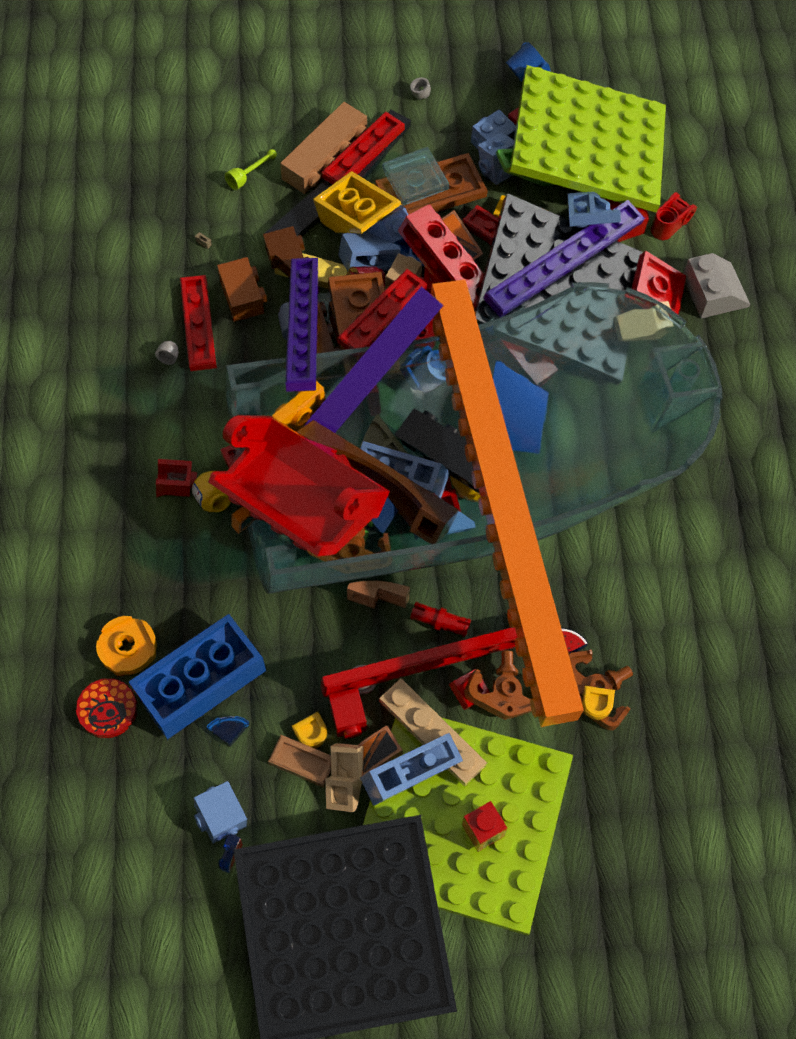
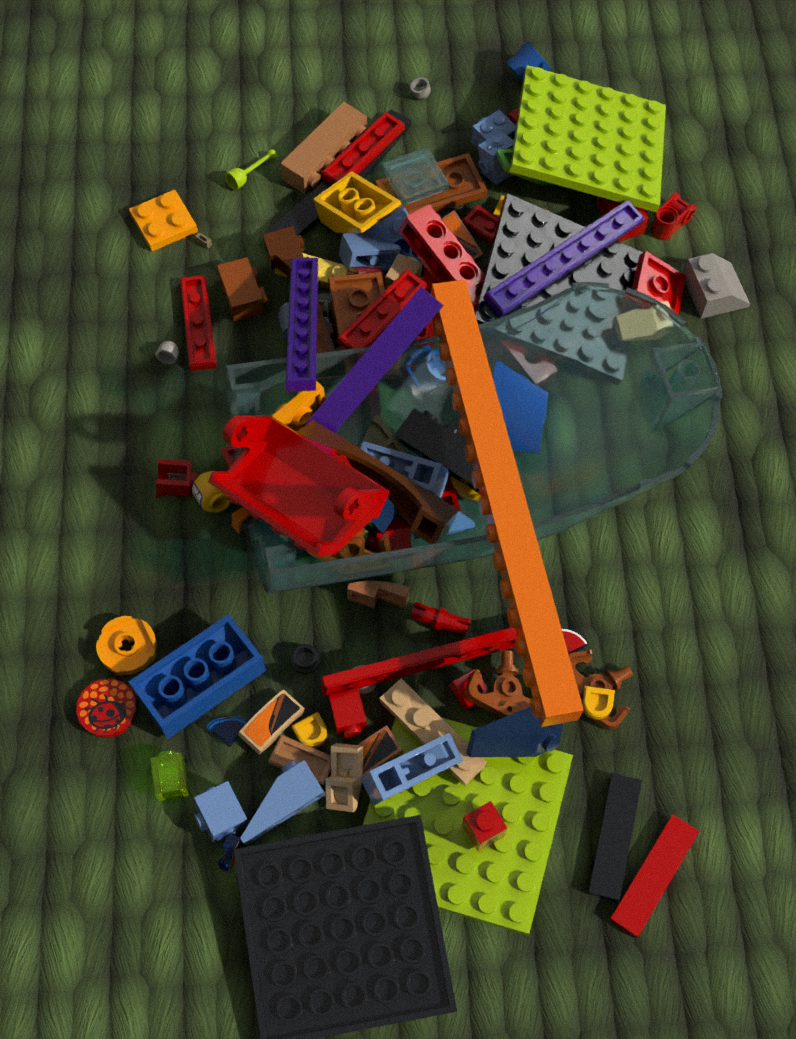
medium blue wing [568,192,621,228] -> none
none -> light orange plate [129,190,198,252]
none -> clear neon green brick [150,750,189,801]
none -> slope [238,689,305,755]
none -> medium blue slope [240,760,326,845]
none -> black plate [290,644,320,674]
none -> red brick [366,515,412,557]
none -> dark blue slope [466,707,564,757]
none -> black tile [587,773,642,902]
none -> red tile [609,814,700,938]

